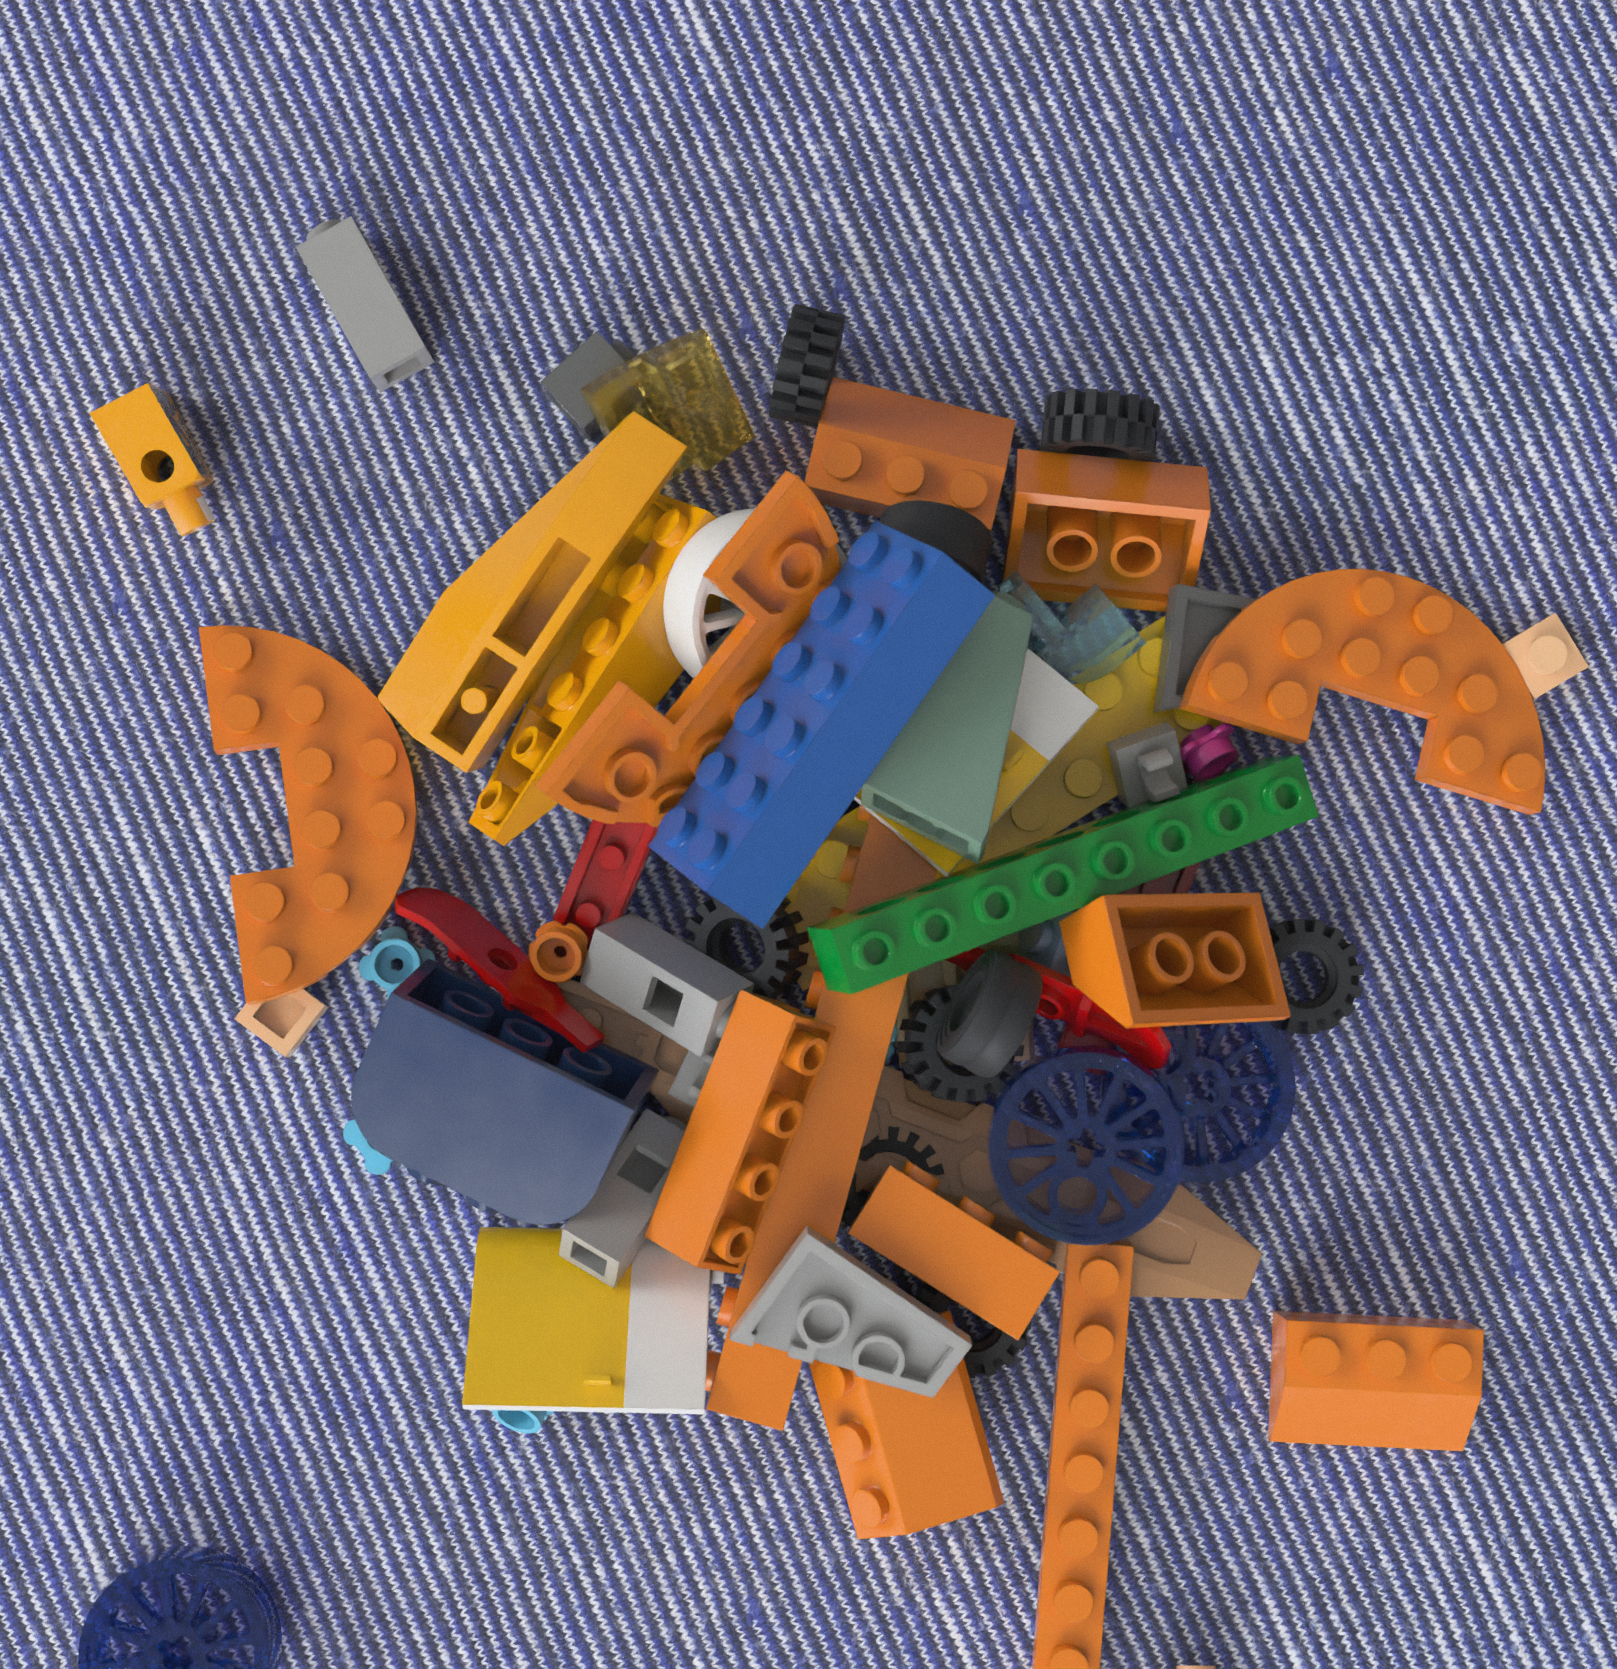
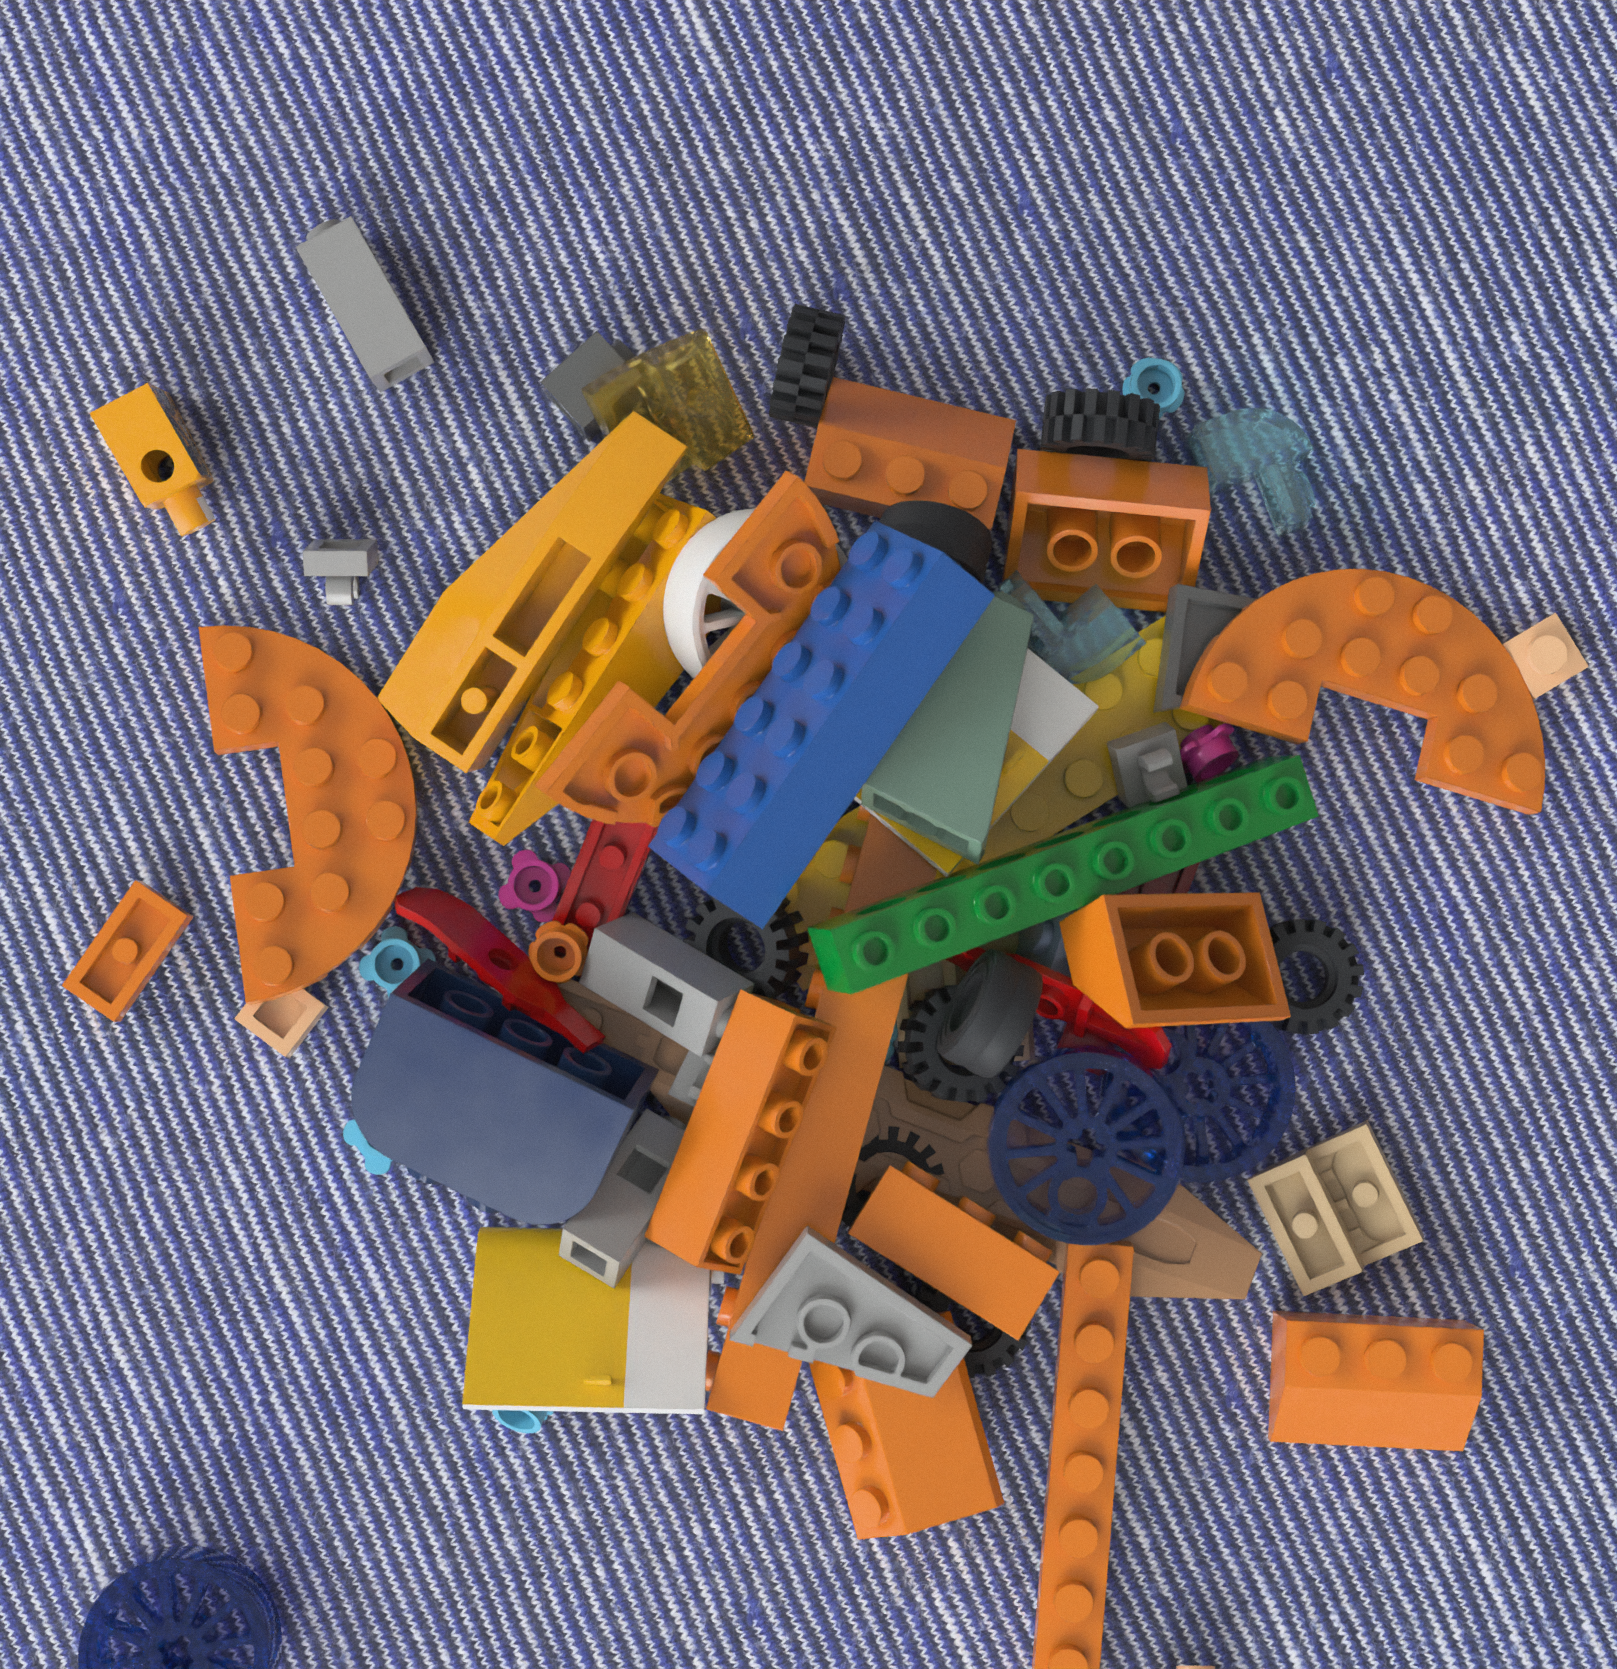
none -> orange plate [62,880,194,1022]
none -> light grey tile [303,539,378,605]
none -> dark pink plate [498,850,571,923]
none -> medium azure plate [1122,358,1185,418]
none -> clear light blue brick [1187,408,1315,537]
none -> tan slope [1247,1120,1424,1296]

